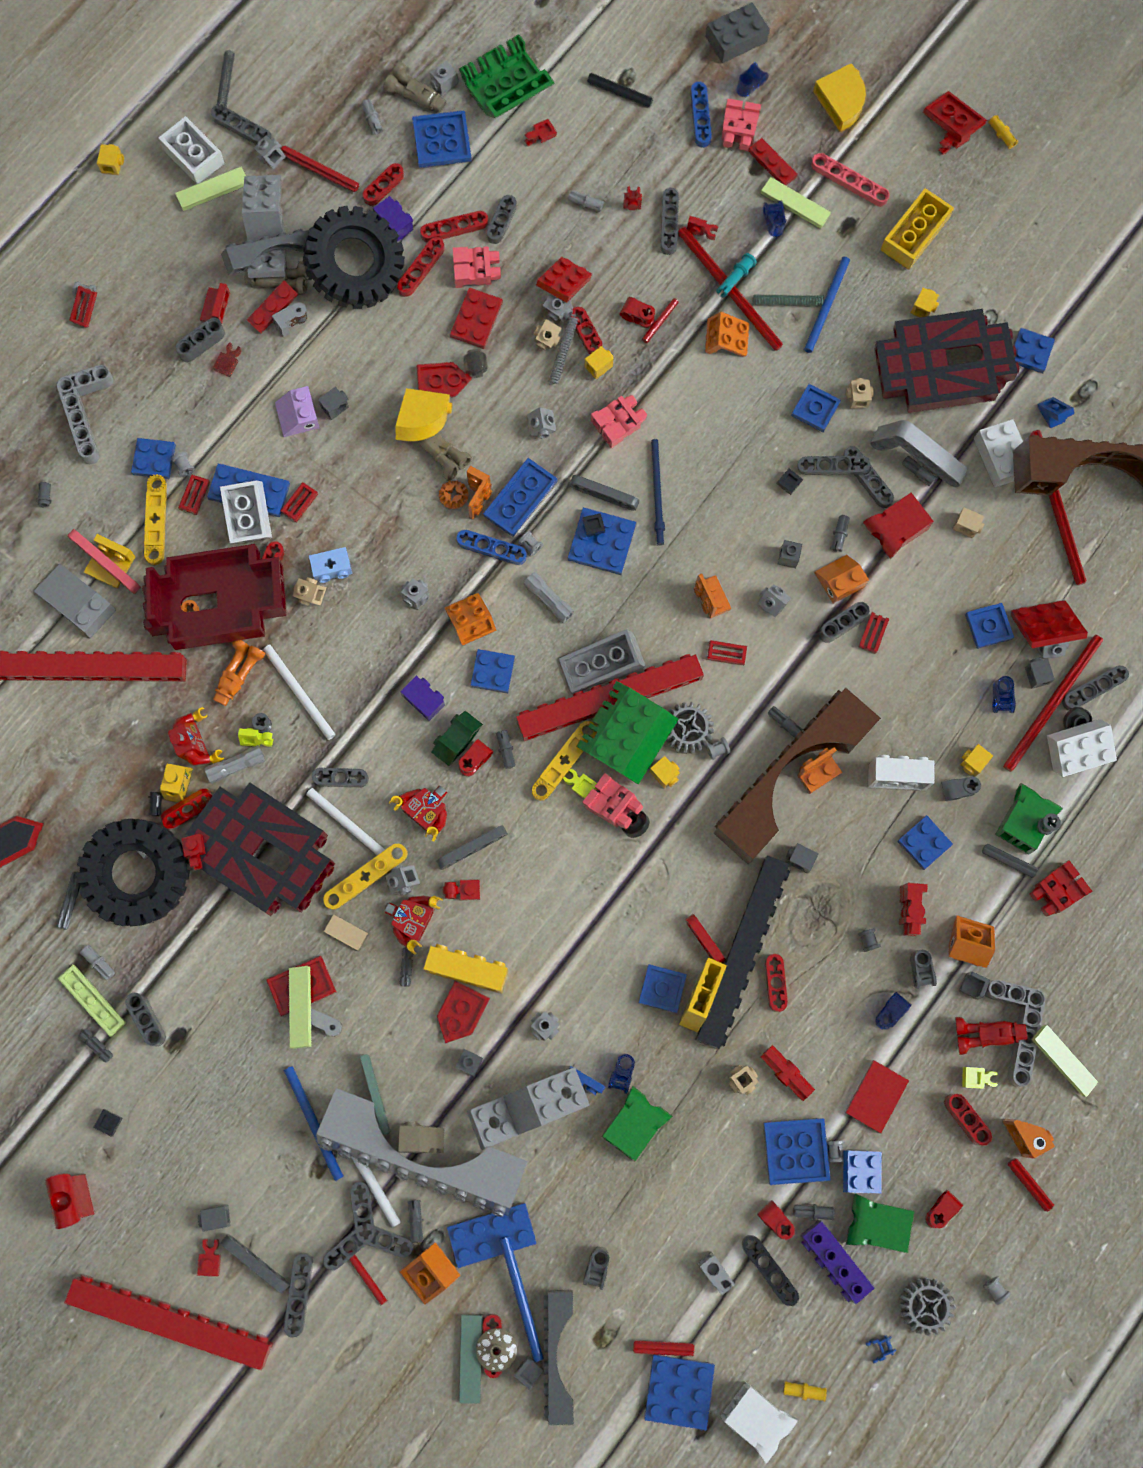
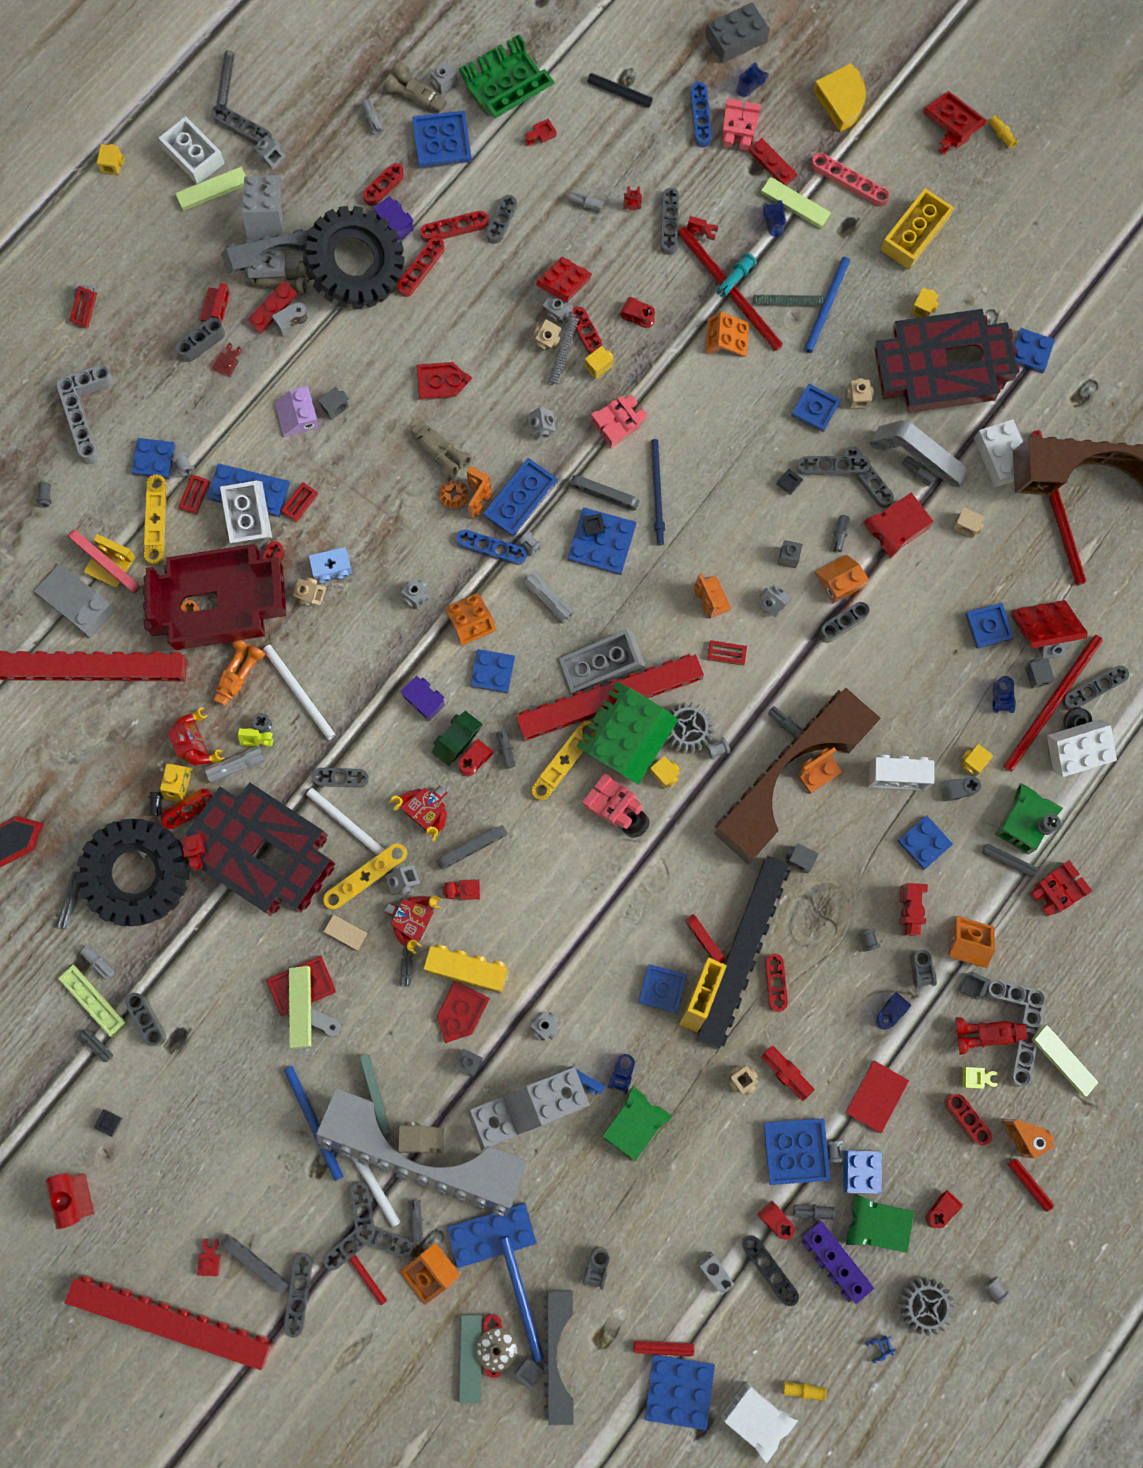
dark grey brick [198,1205,231,1232] -> none
red axle [281,145,360,192] -> none
yellow brick [395,388,453,441] -> none
red plate [450,287,503,349] -> none
coral hips [453,246,501,288] -> none
clear smoke head [463,349,488,378] -> none
neon yellow plate [563,769,597,799] -> none
red bar [642,298,679,343] -> none
red tile [858,612,889,654] -> none
blue slope [1037,397,1074,428] -> none

